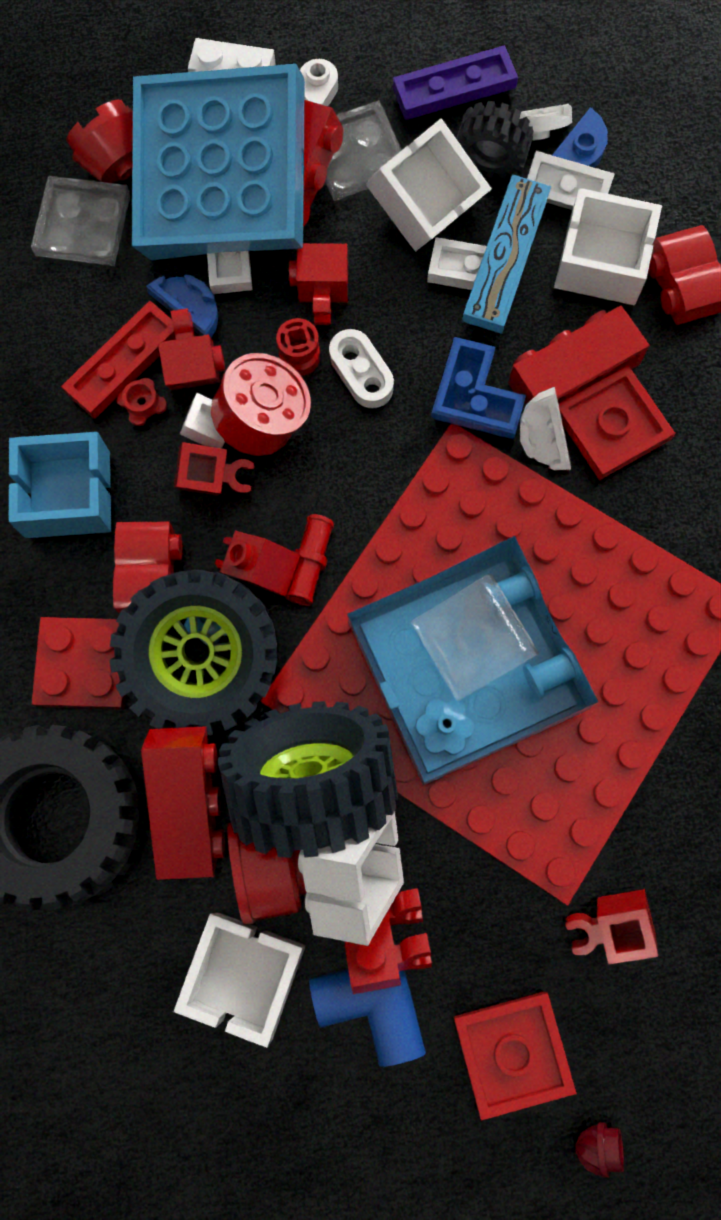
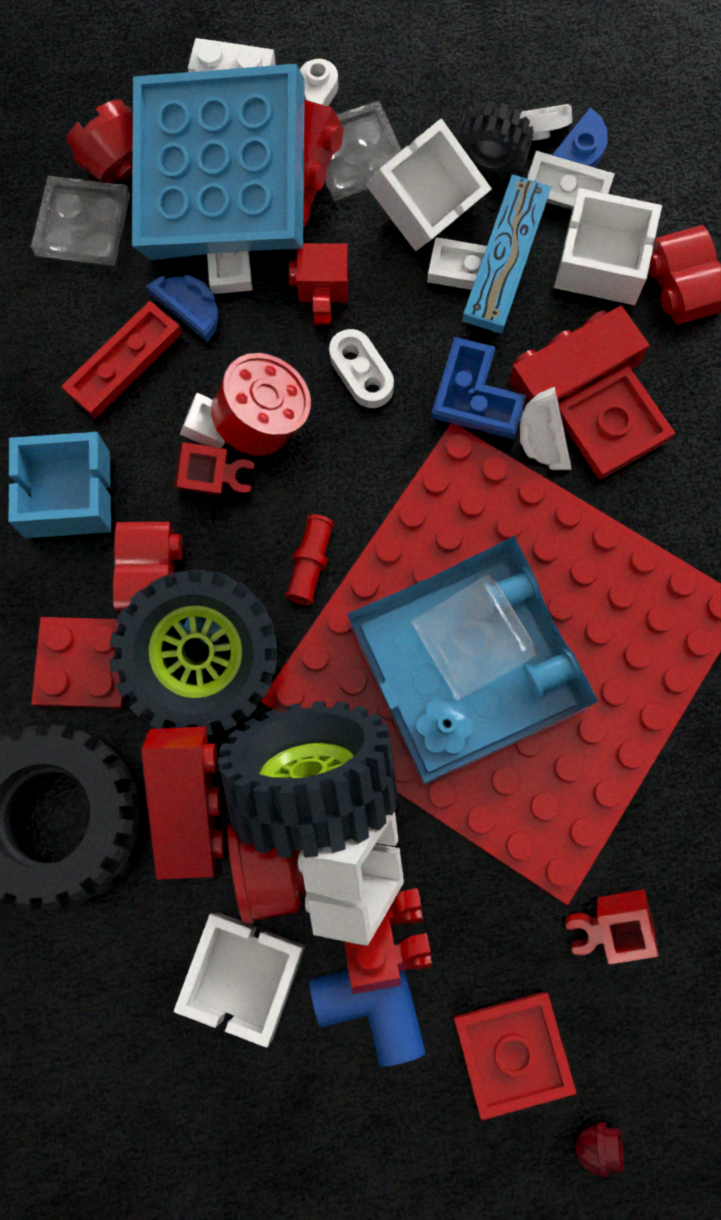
red plate [117,378,167,426] -> none
red brick [158,308,225,390] -> none
red brick [215,530,300,597] -> none
red wheel [276,318,320,375] -> none
dark purple plate [393,45,518,120] -> none

